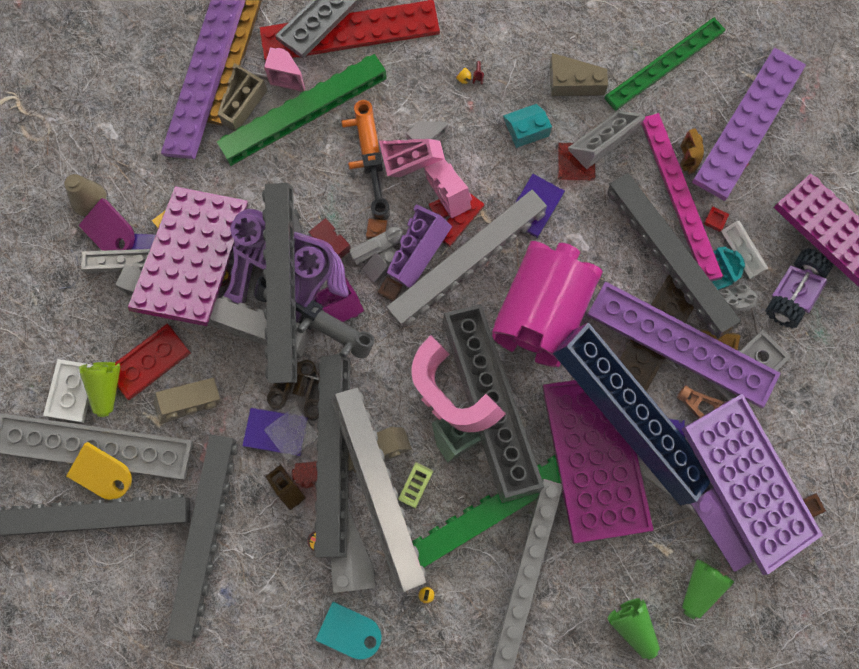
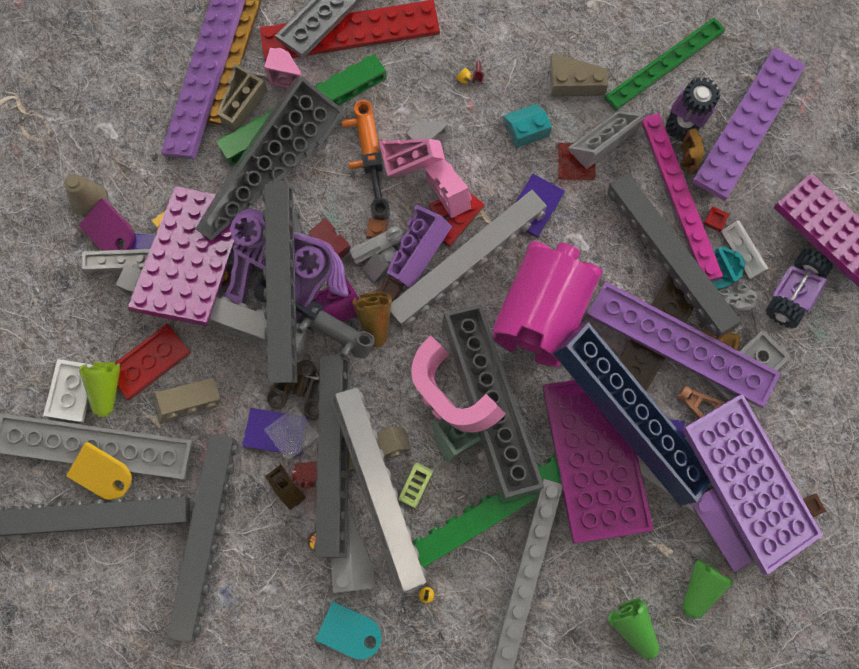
none -> dark grey wedge [195,76,344,240]
none -> pearl gold cone [353,292,392,347]
none -> plate [666,77,720,141]

